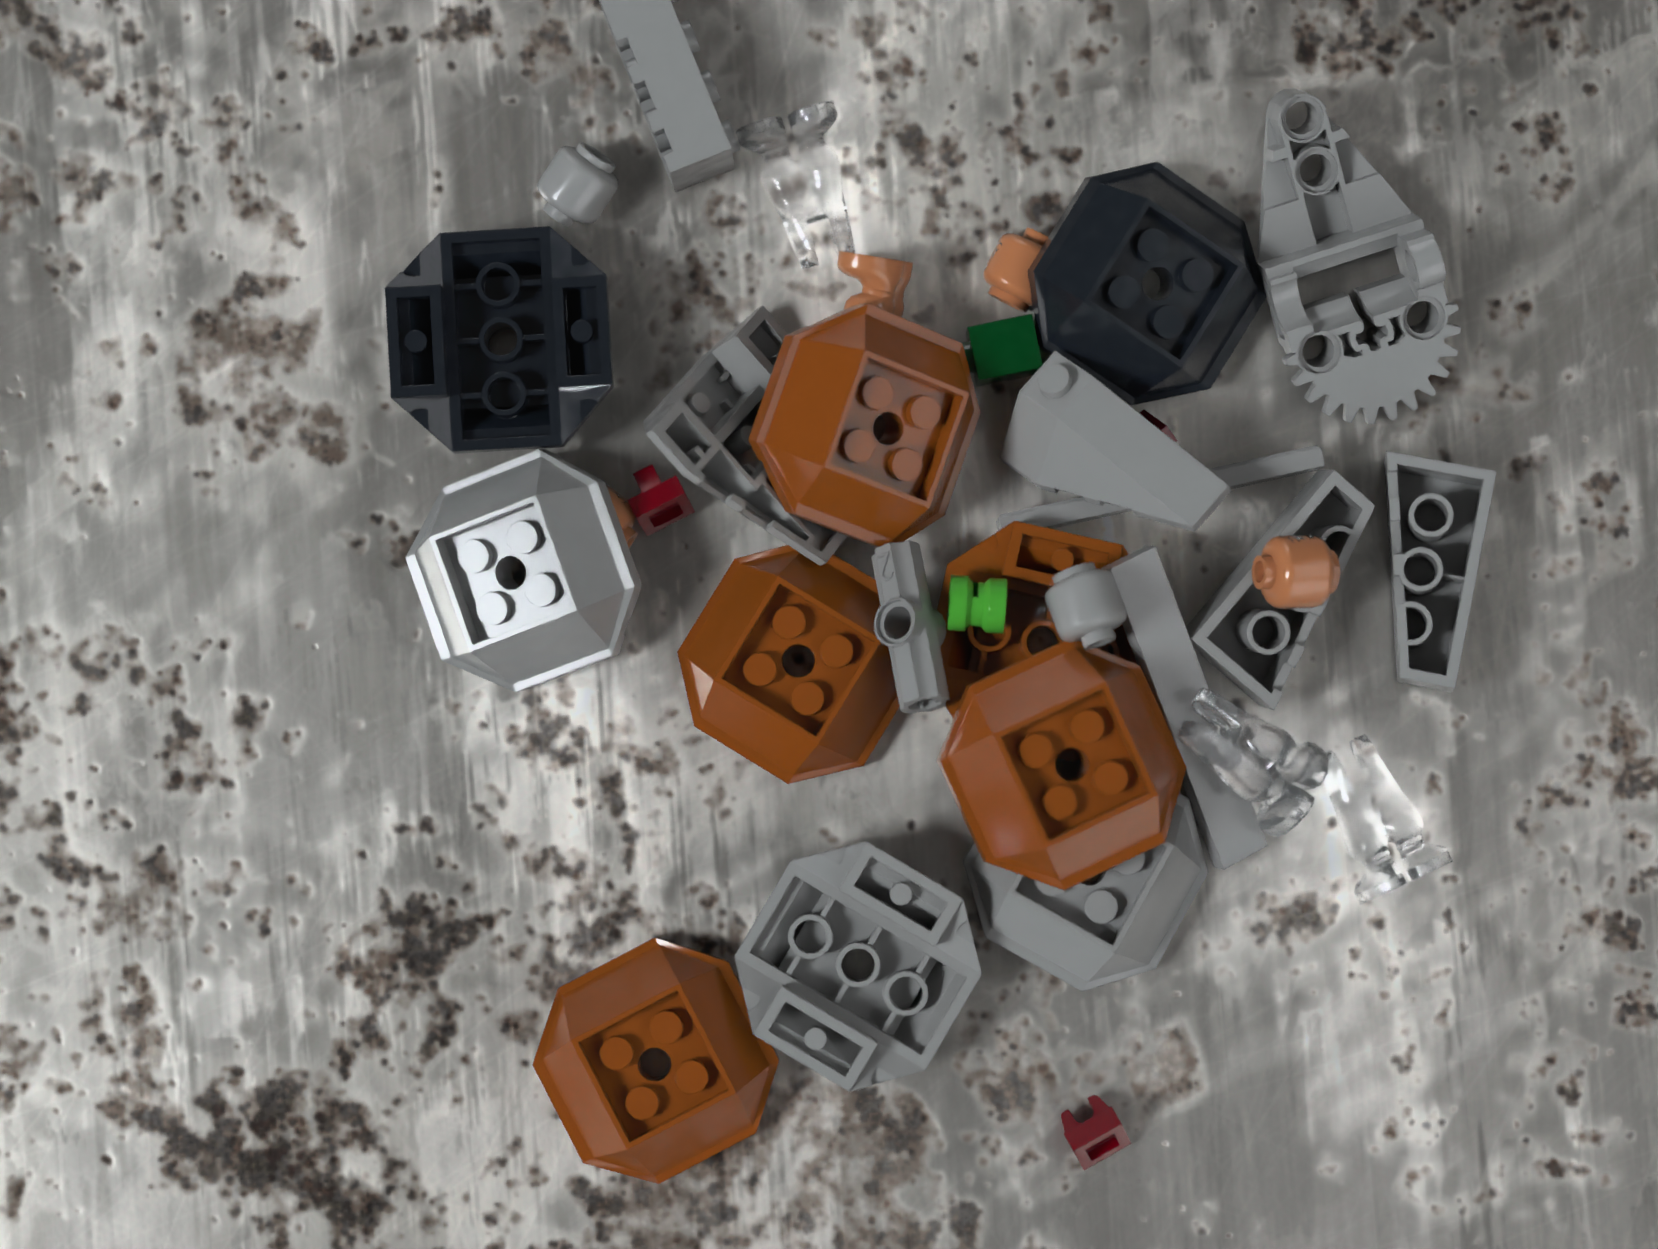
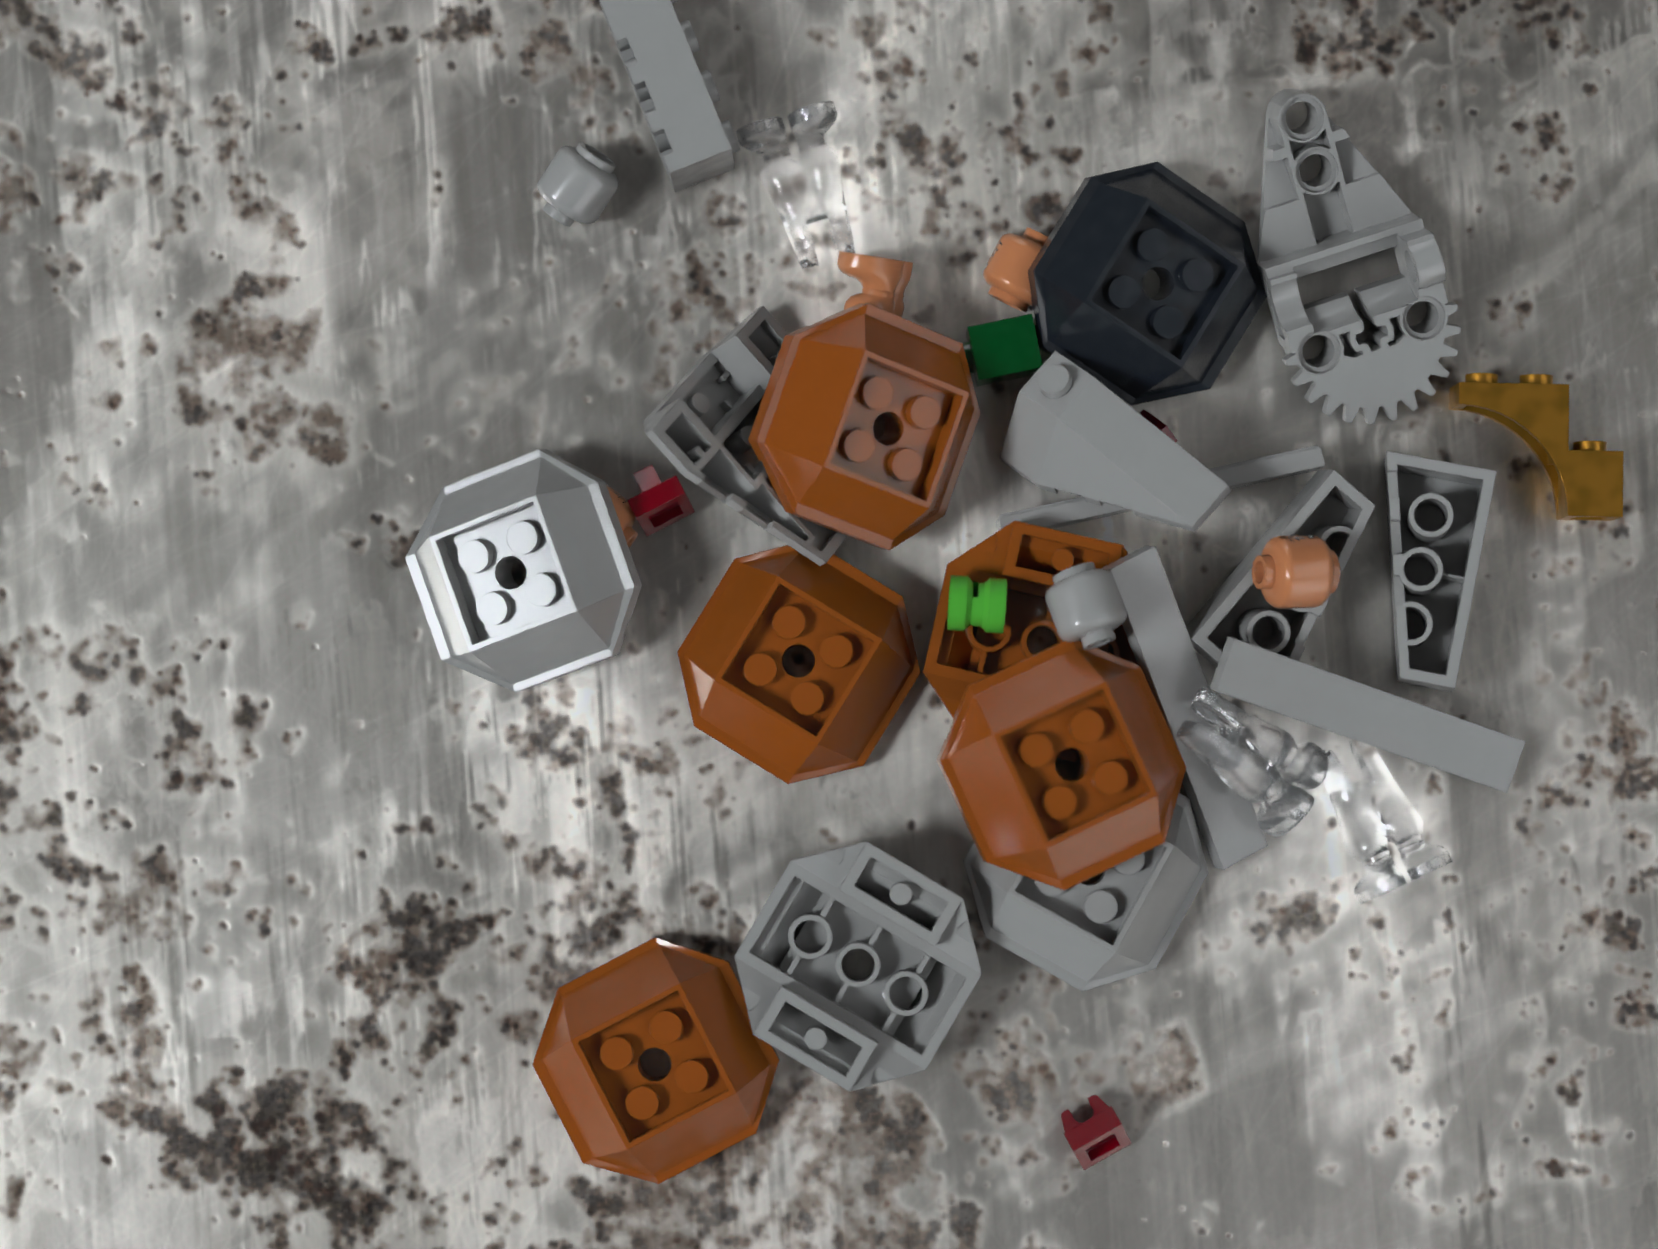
black piece [385,226,614,454] -> none
light grey piece [871,540,950,714] -> none
none -> light grey tile [1209,636,1526,793]
none -> pearl gold arch [1449,373,1624,521]

